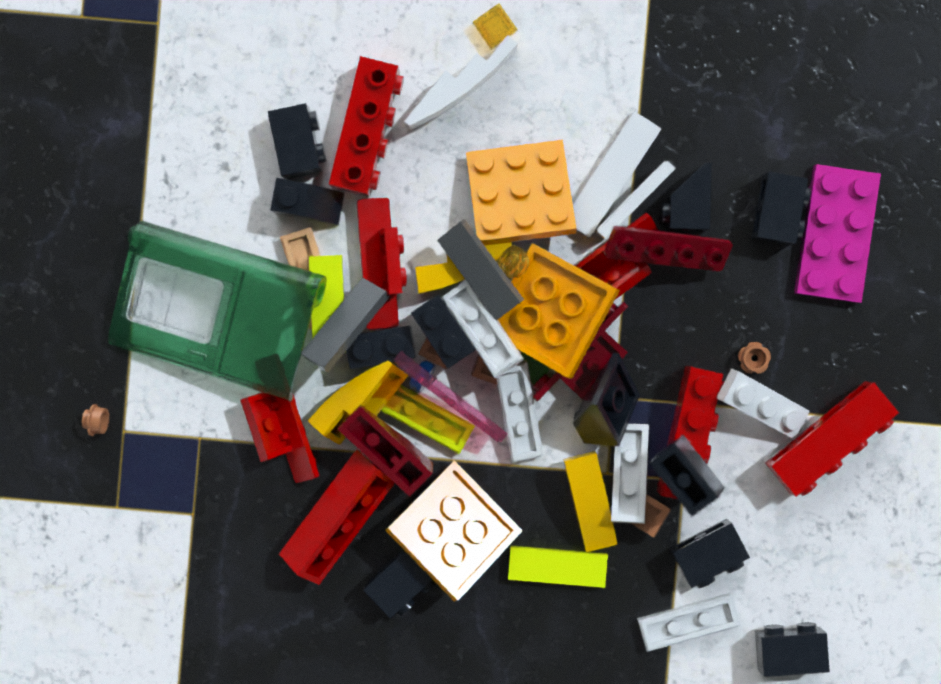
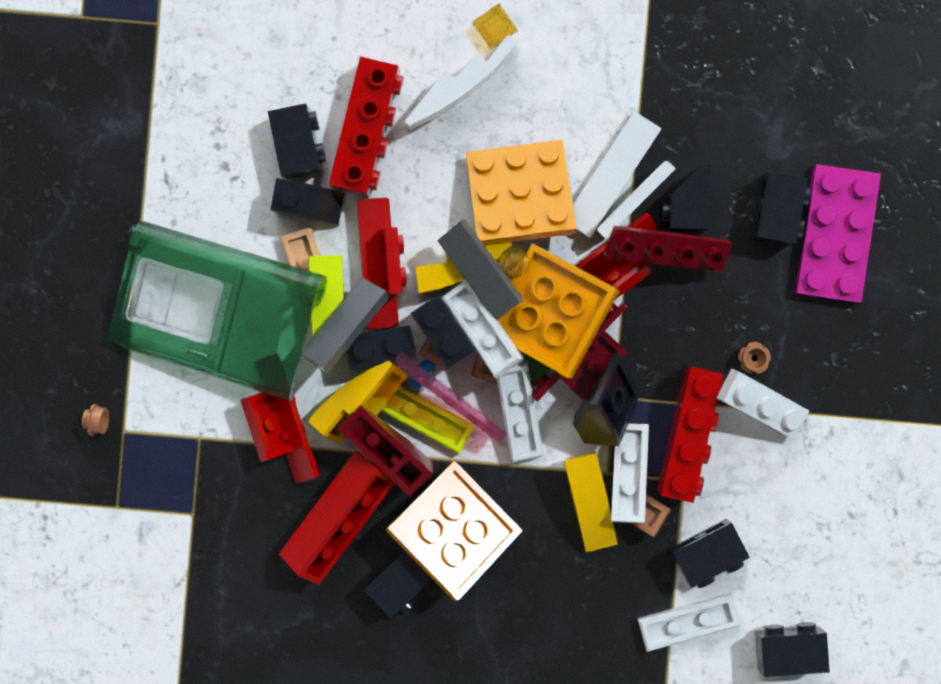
neon yellow tile [508,546,608,588] -> none
black brick [649,435,725,517] -> none
red brick [765,381,899,497] -> none

